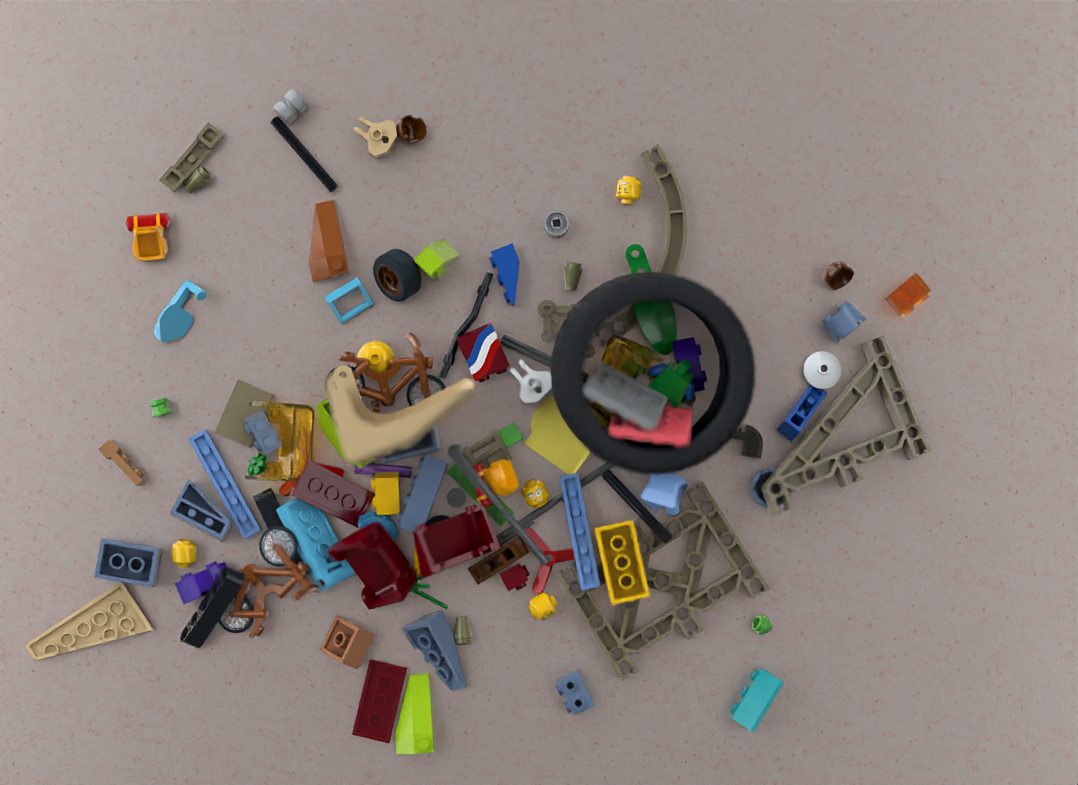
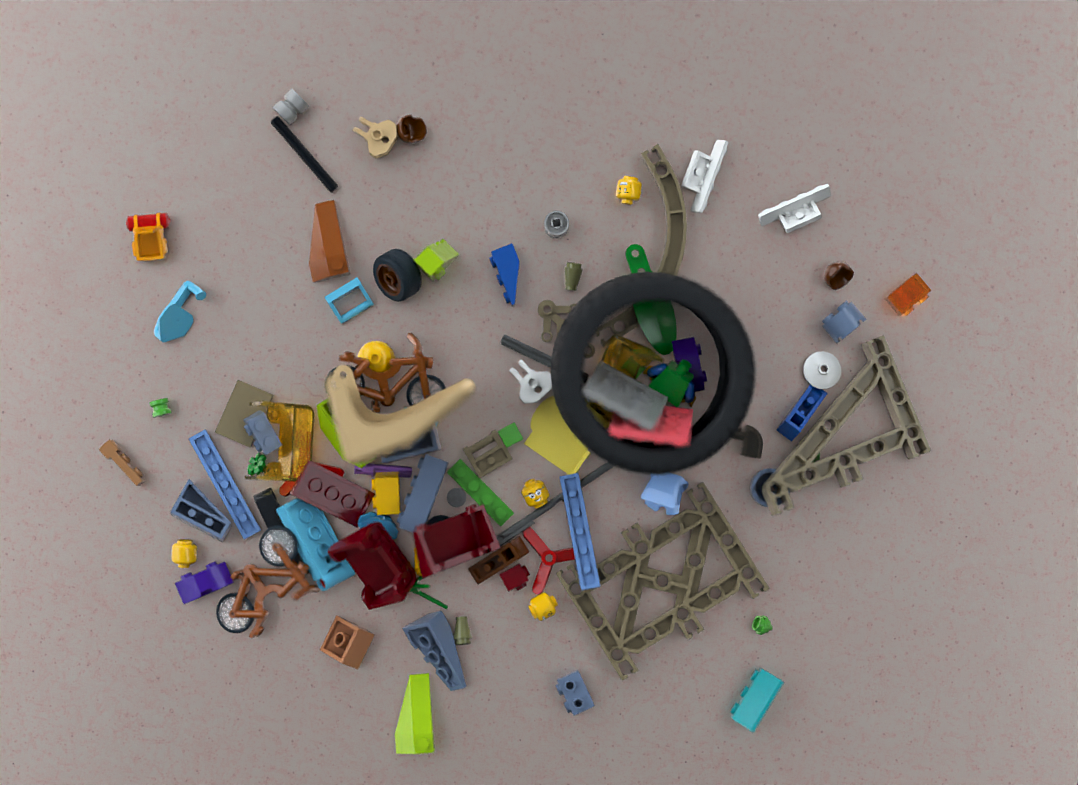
tan wing [24,582,154,661] -> none
sand blue brick [94,539,162,587] -> none
dark tan slope [159,122,223,192] -> none
black beam [180,567,245,648] -> none
olive cone [183,166,212,193] -> none
dark red tile [352,659,407,743] -> none
black bar [439,272,493,379] -> none
dark grey bar [448,444,549,565] -> none
panel [456,322,510,383] -> none
light orange piece [472,459,519,507] -> none
yellow brick [594,520,650,605] -> none
black axle [602,470,672,544] -> none
none -> white bracket [681,140,728,213]
none -> white bracket [758,184,831,233]

